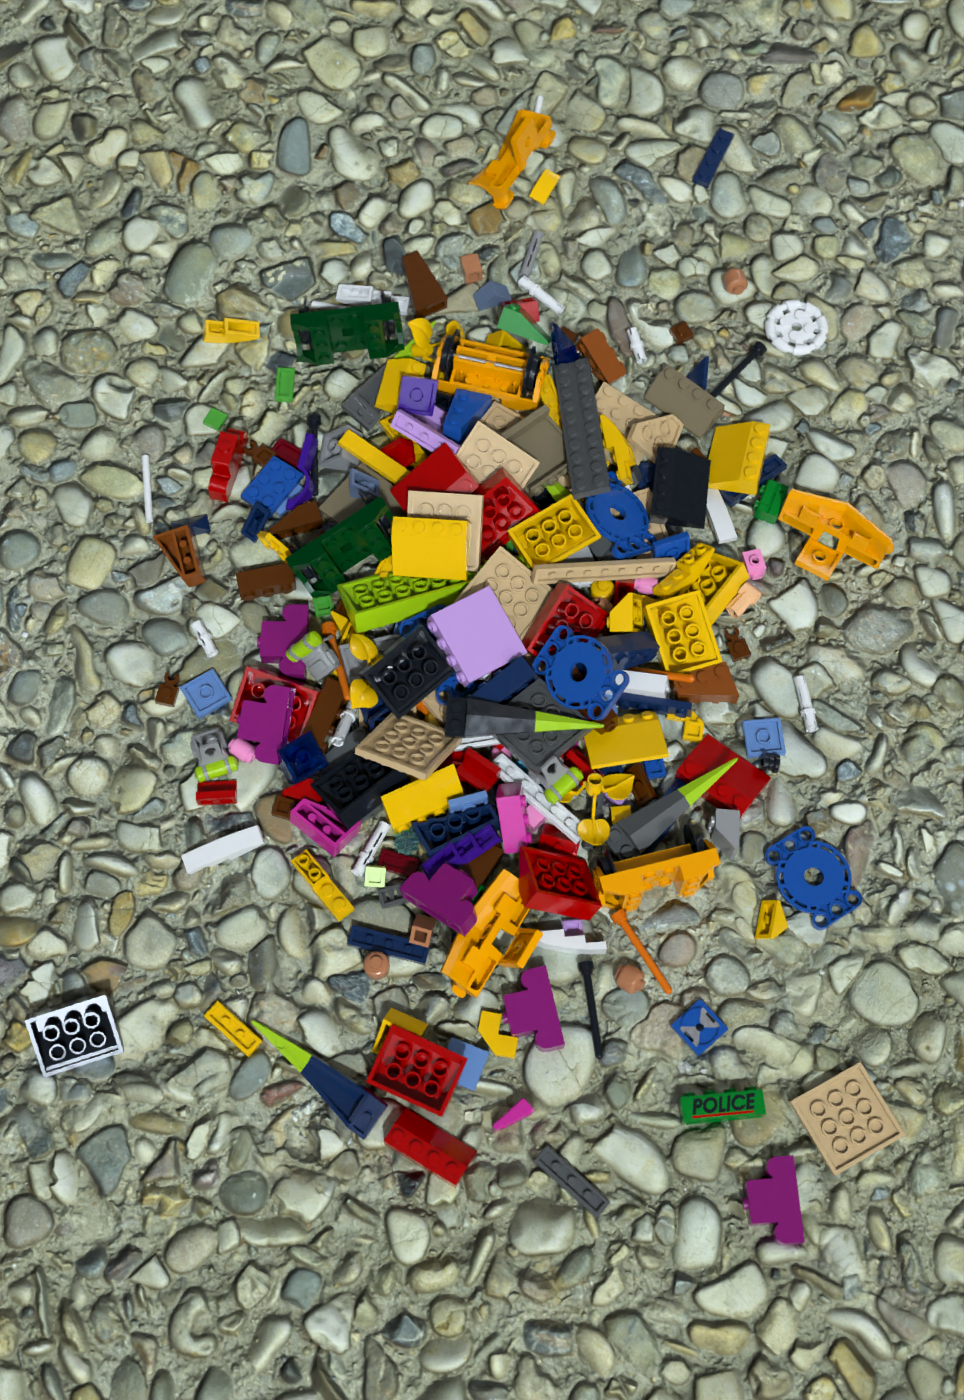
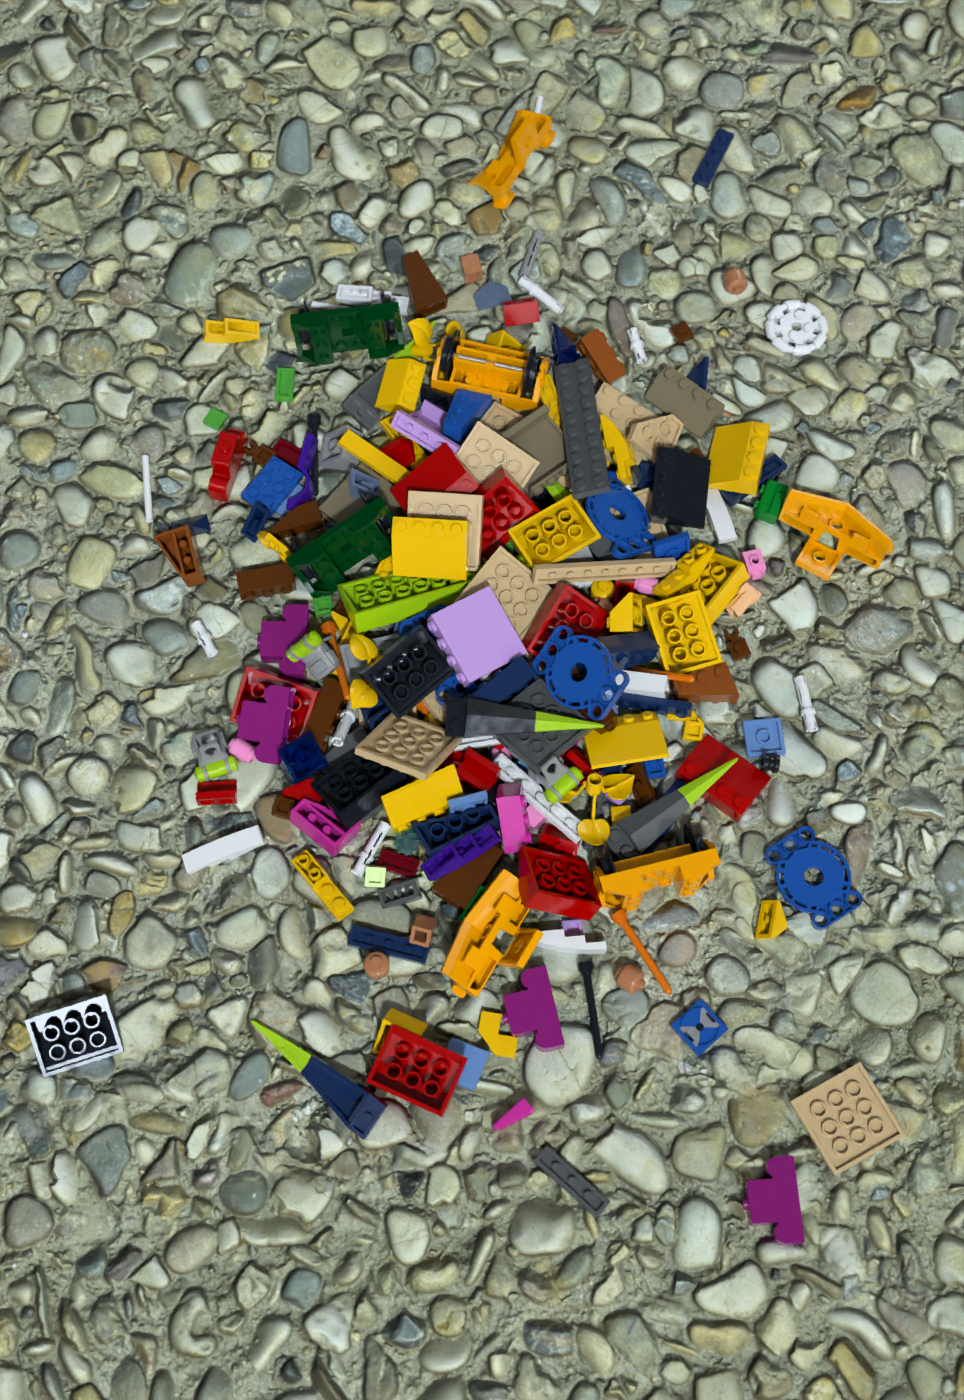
reddish brown plate [155,672,180,707] -> none
medium blue tile [180,668,233,719] -> none
yellow tile [204,1001,262,1057] -> none
red slope [384,1108,477,1189] -> none
dark purple tile [396,375,438,416] -> none
magenta brick [399,863,478,937] -> none
slope [497,302,552,346] -> none
yellow slope [529,169,561,206] -> none
green brick [678,1086,766,1126] -> none
light grey slope [707,809,740,860] -> none
black piece [710,341,767,398] -> none

